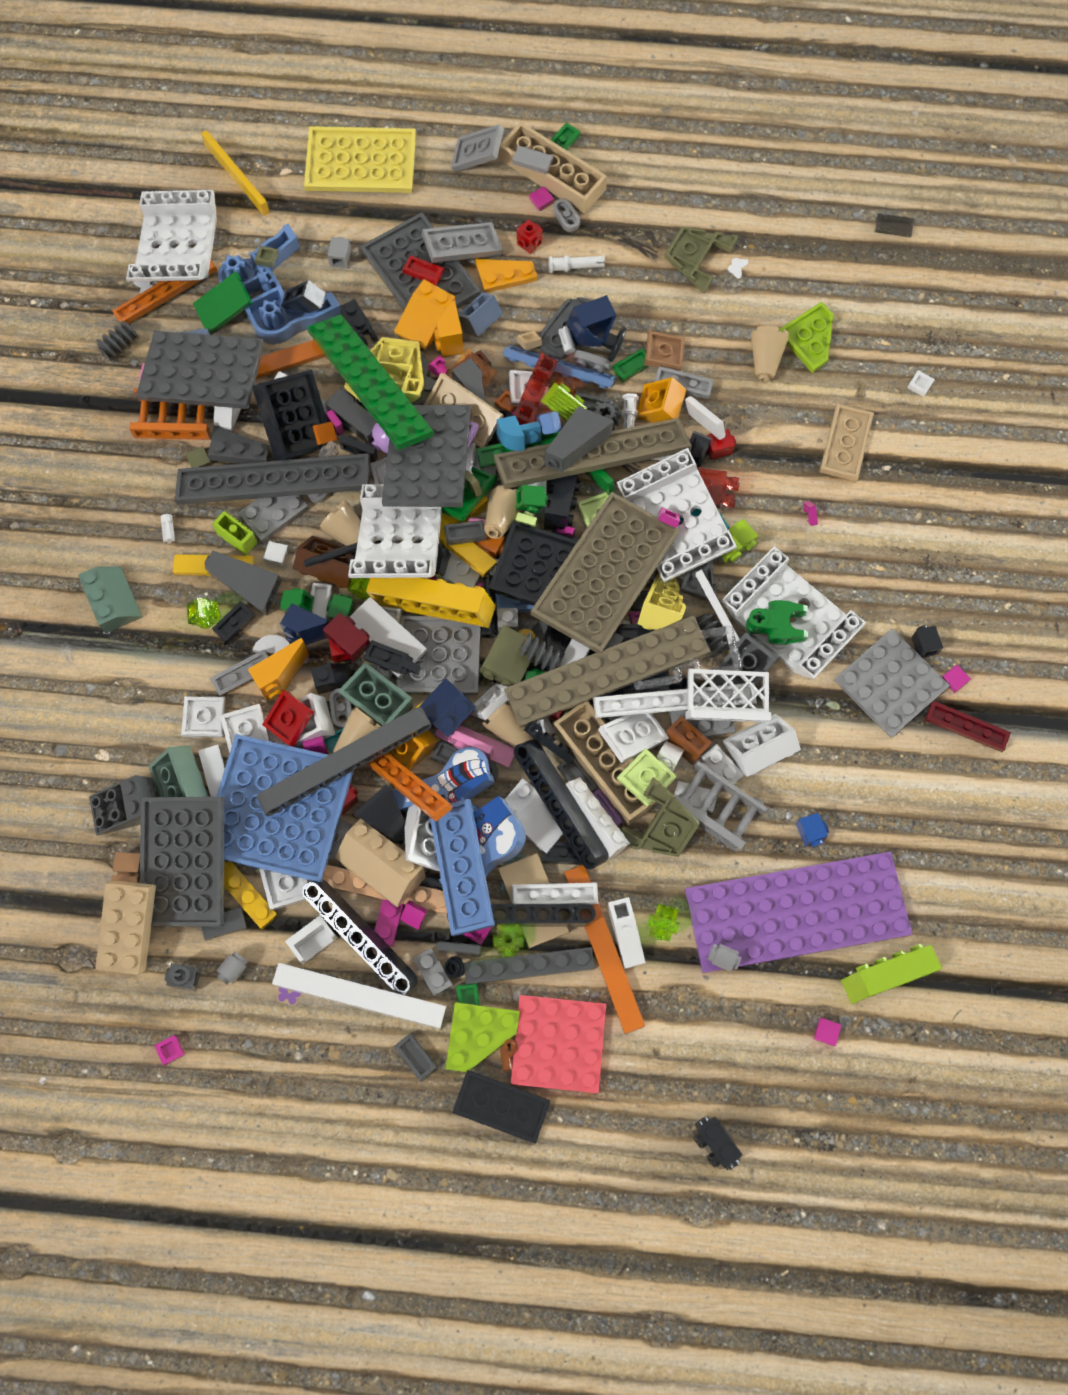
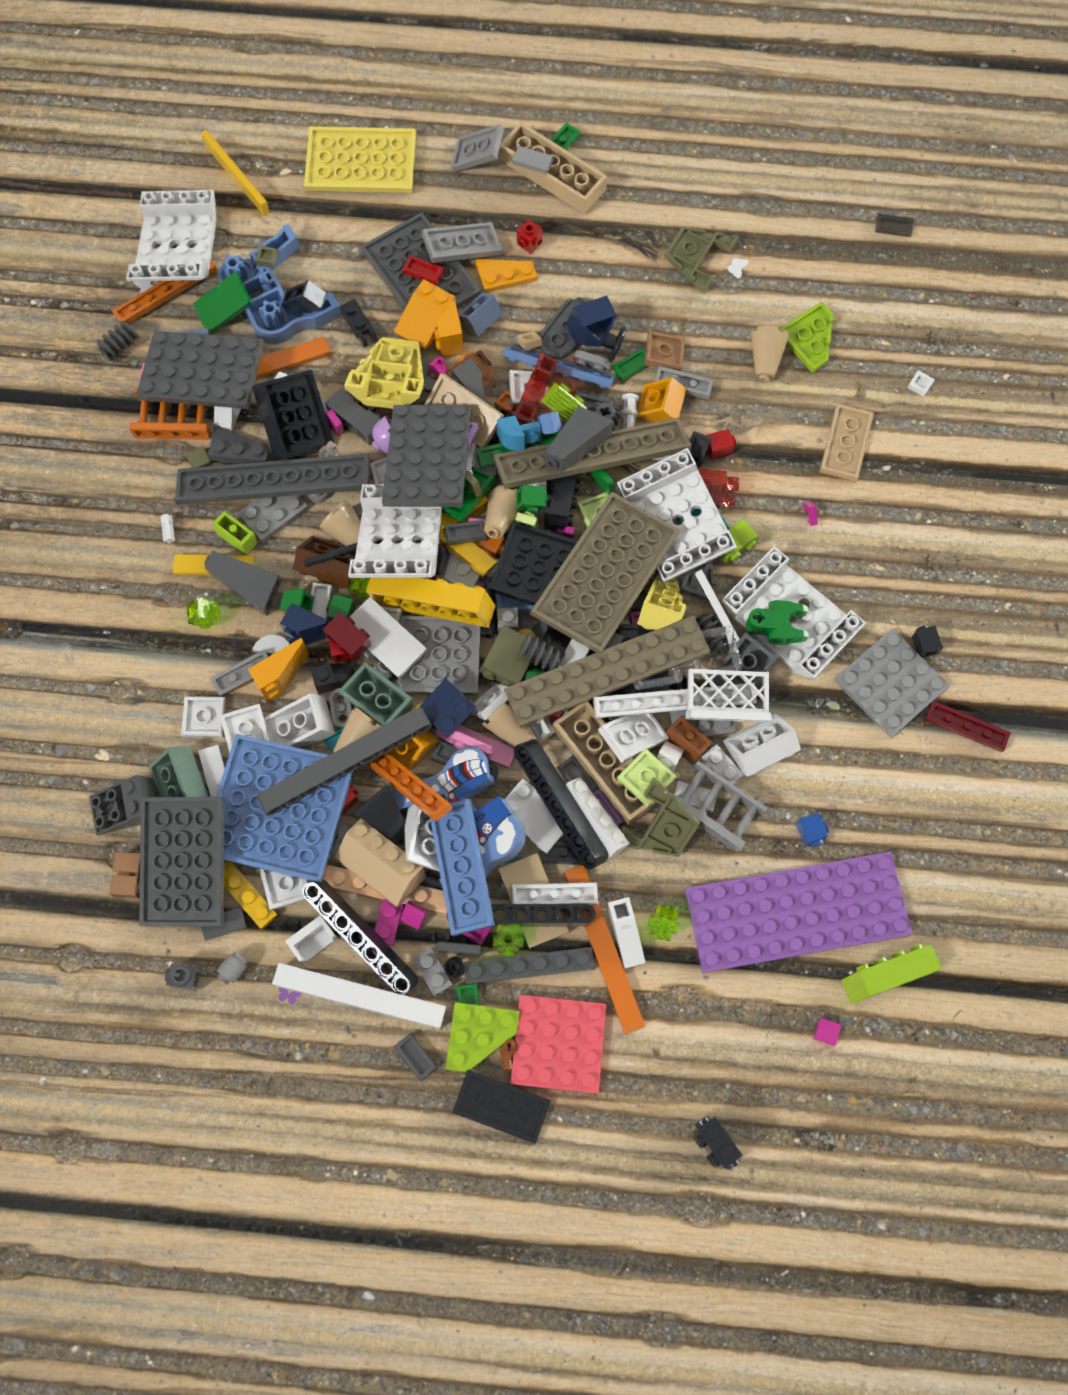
sand green slope [78,566,143,634] -> none
tan brick [95,880,156,975] -> none
dark pink tile [154,1035,185,1066] -> none
black plate [212,601,256,644] -> none
red plate [262,690,314,747] -> none
white tile [263,541,289,566] -> none
dark pink tile [302,736,328,755] -> none
green plate [308,315,433,451] -> none
orange tile [313,422,337,445] -> none
light grey brick [328,237,352,269] -> none
black plate [338,434,378,462] -> none
black hinge [363,640,421,675] -> none
black hinge [524,721,574,764] -> none
dark pink tile [529,187,554,211] -> none
white pin [548,255,605,273] -> none
light grey plate [553,199,580,232] -> none
white piece [558,326,576,355] -> none
dark pink tile [658,507,680,528] -> none
white tile [685,396,725,440] -> none
light grey brick [707,944,741,972] -> none
dark pink tile [942,665,971,693] -> none

